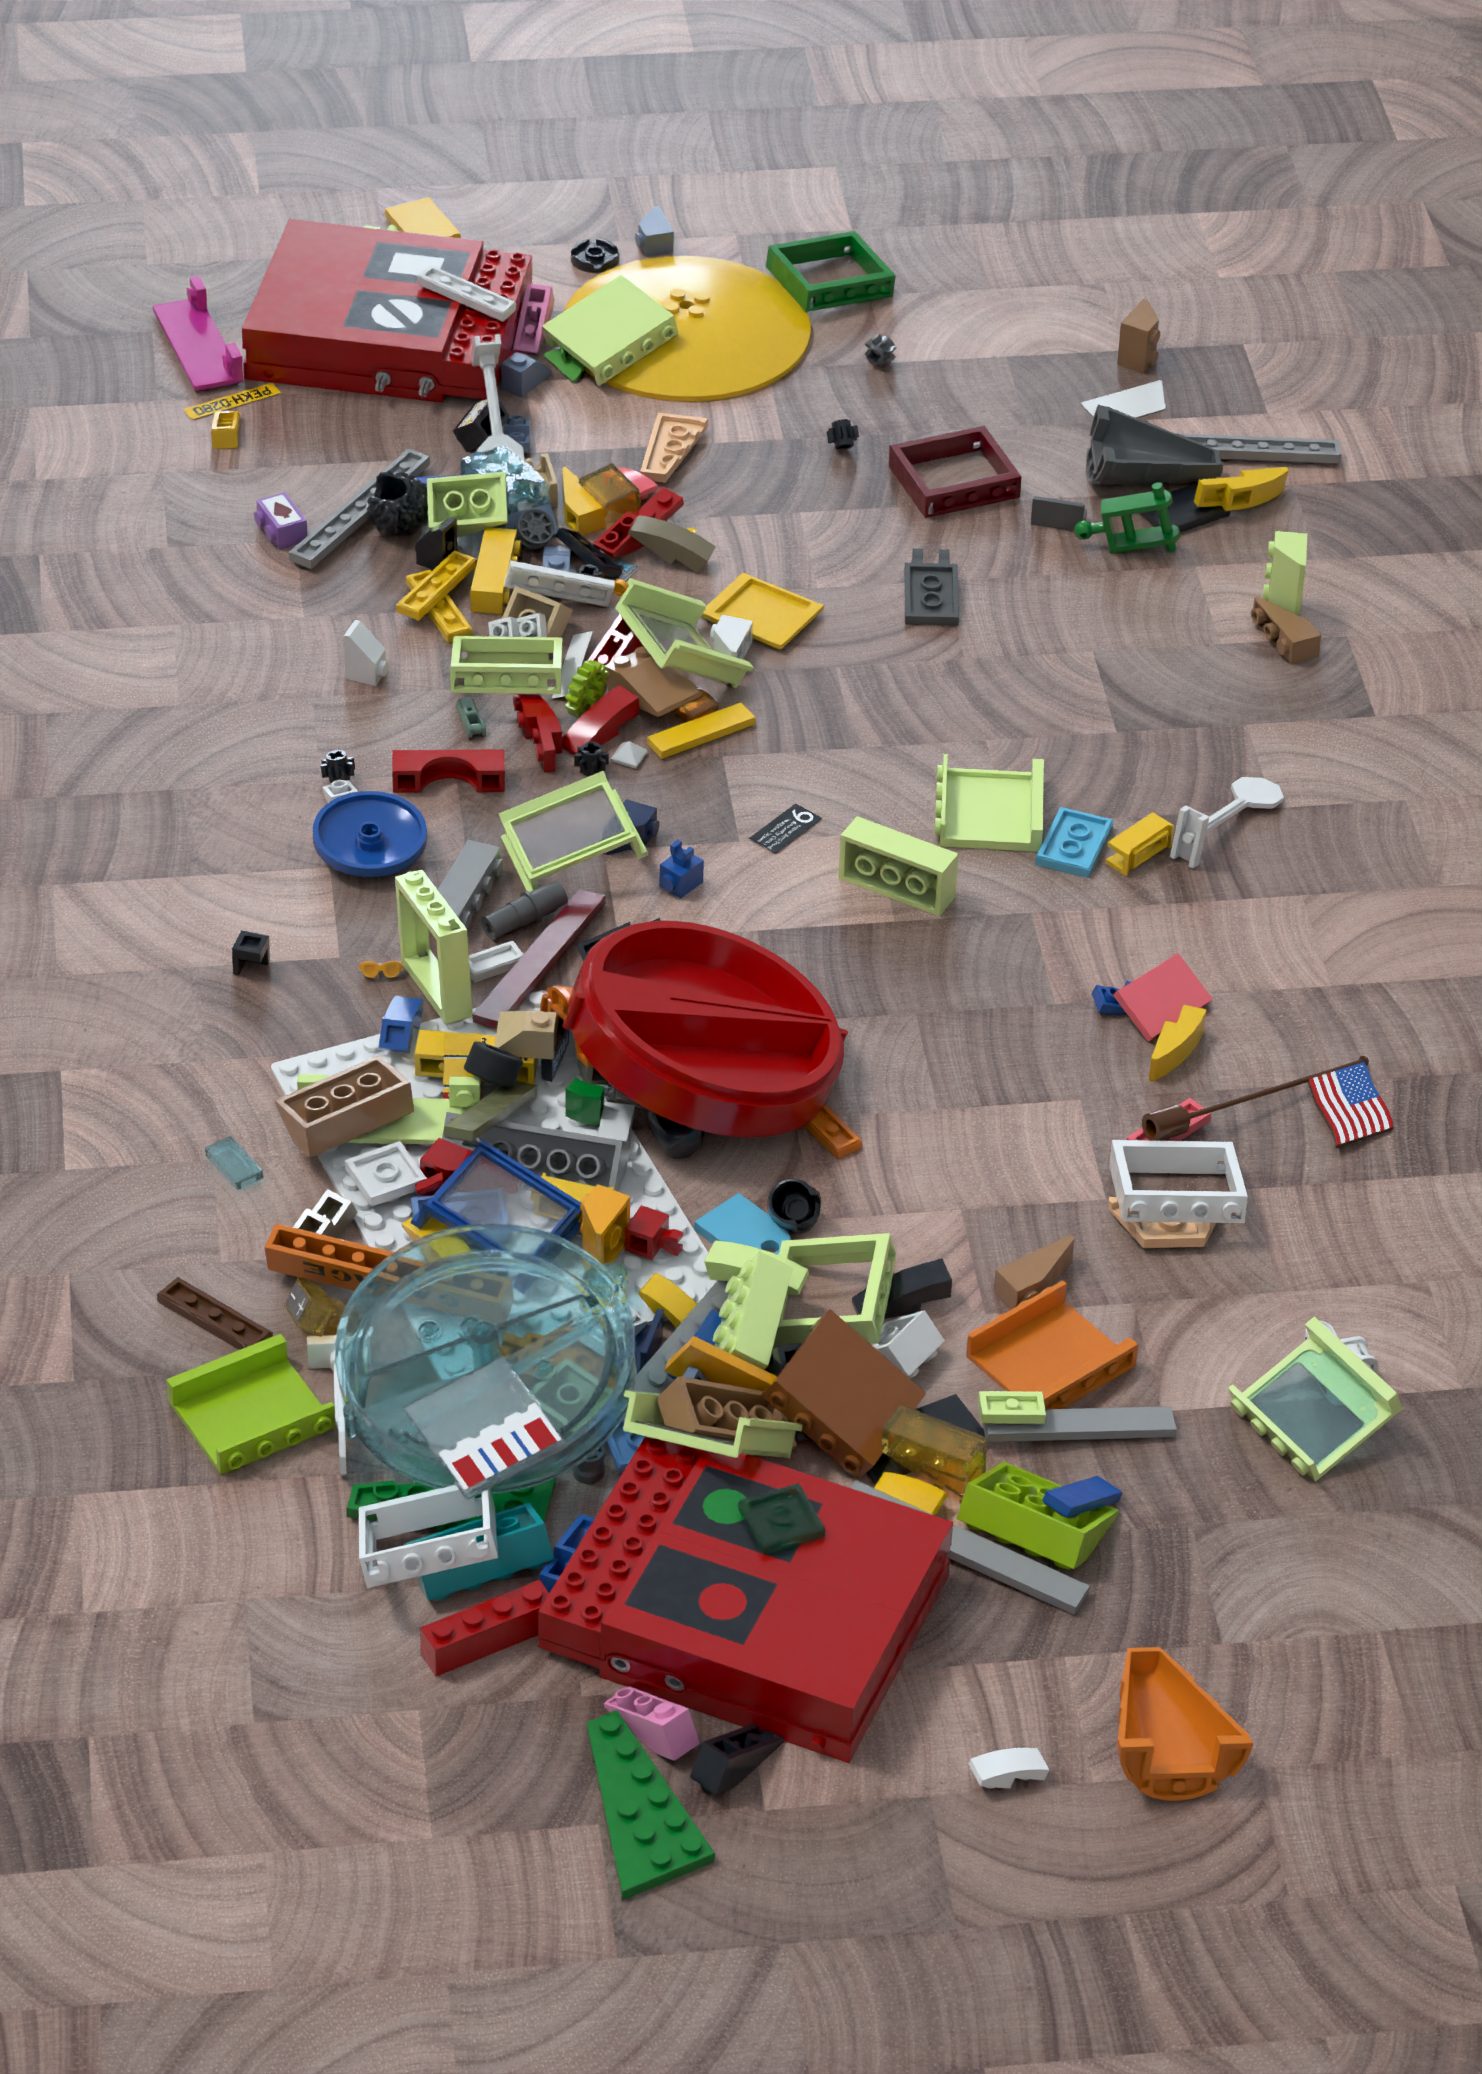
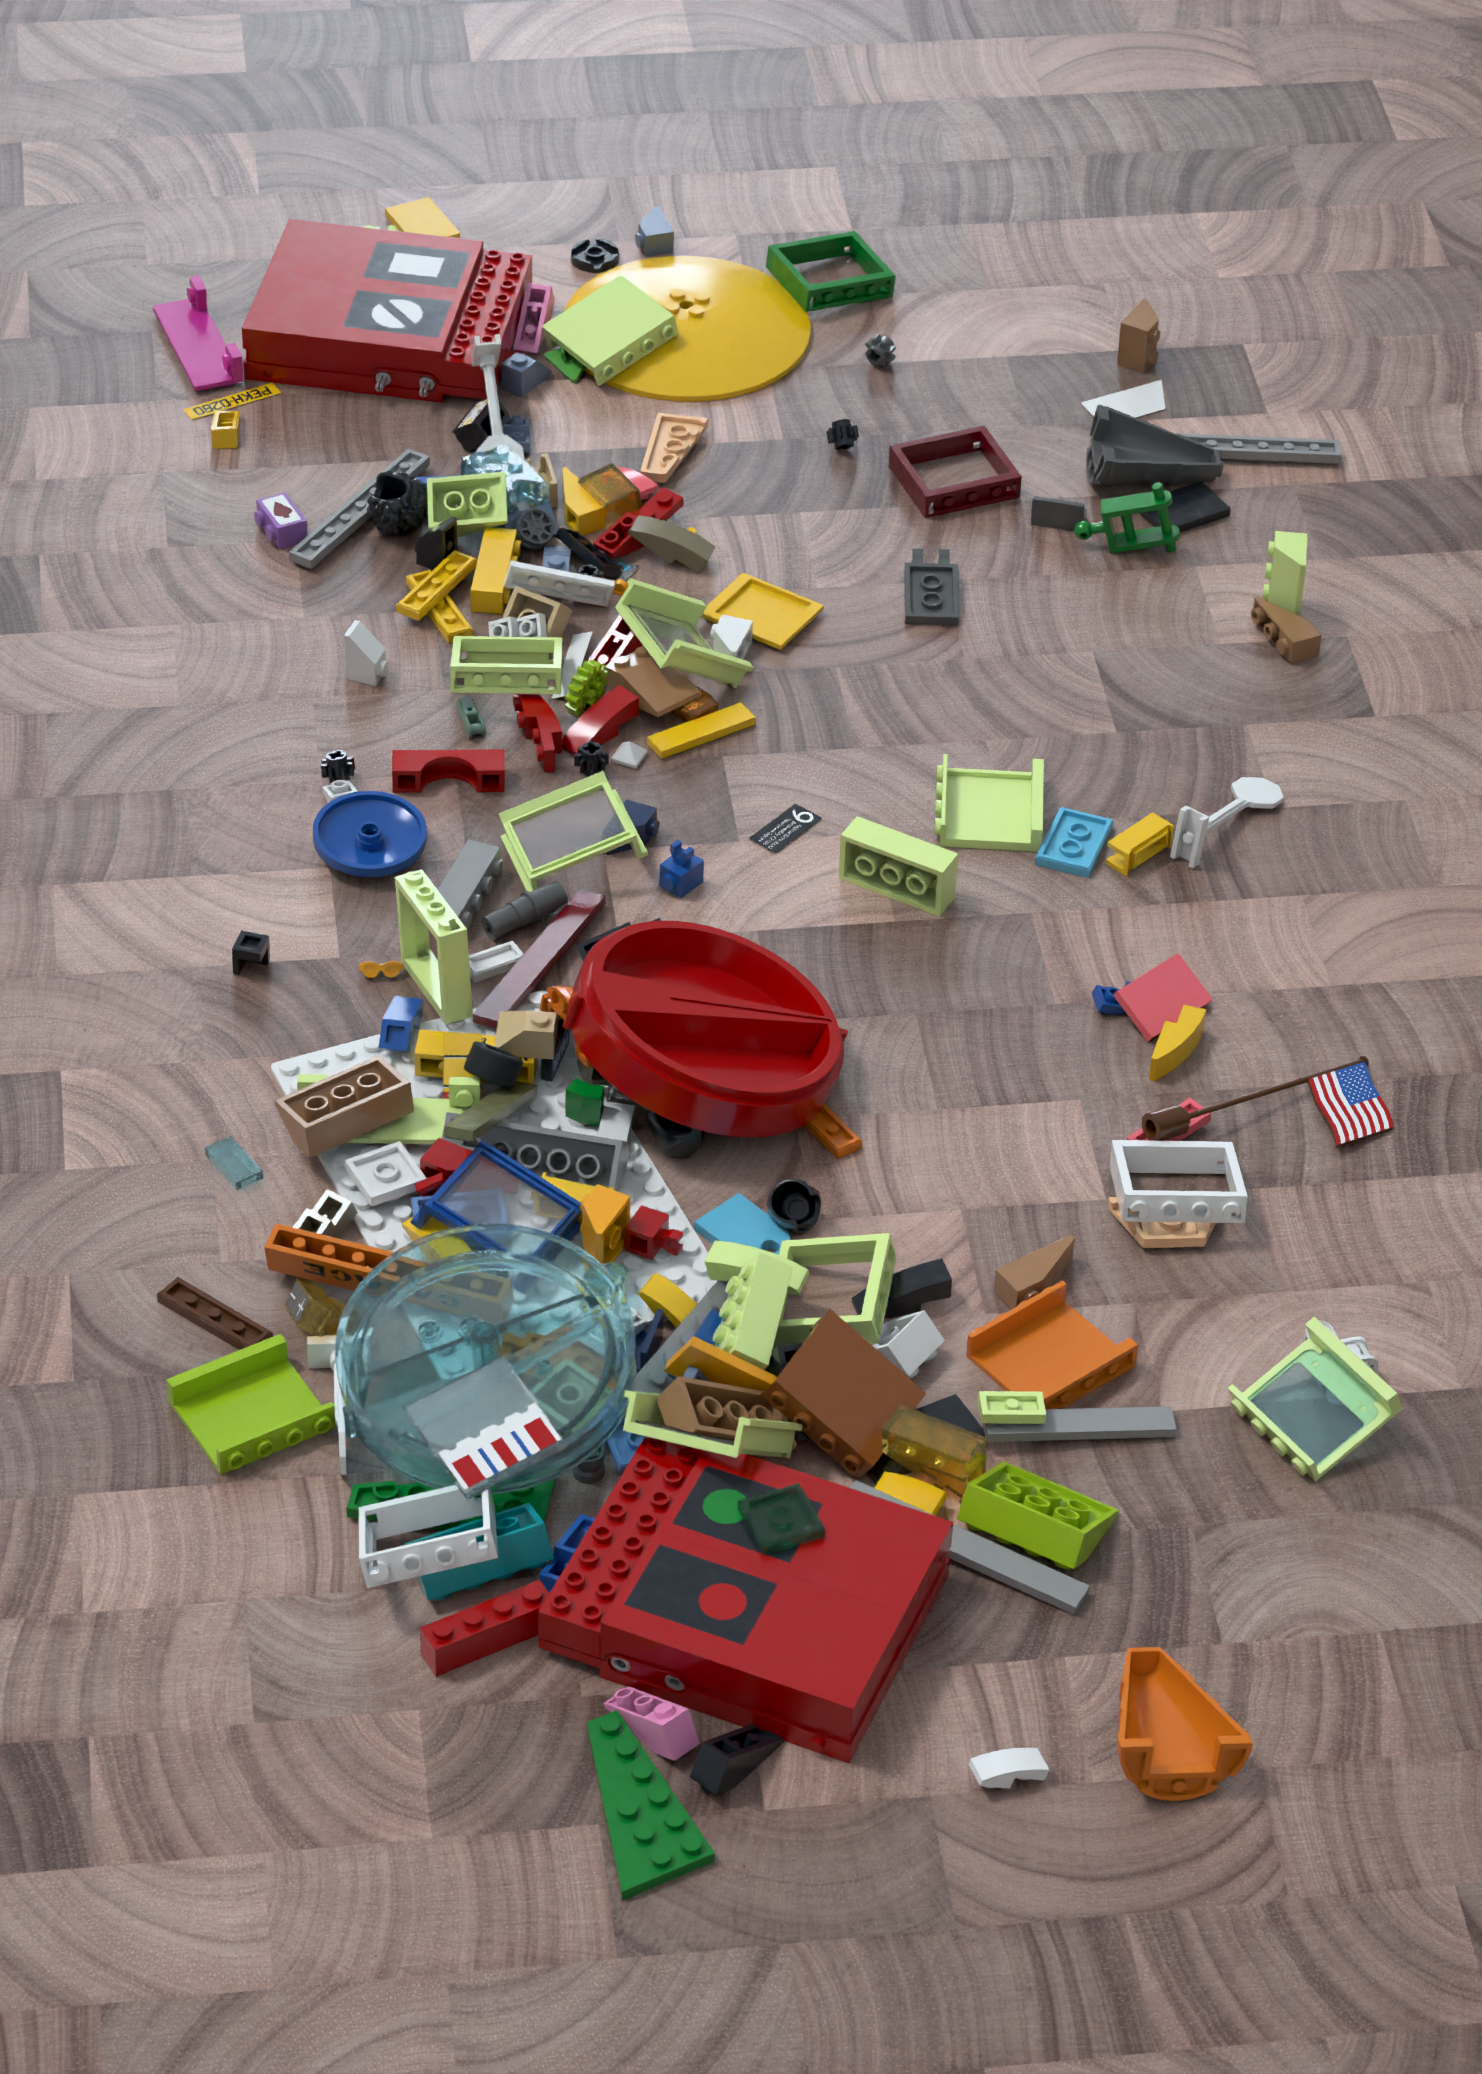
white tile [416,265,516,322] -> none
blue tile [1042,1476,1123,1518] -> none
yellow slope [1194,467,1289,511] -> none

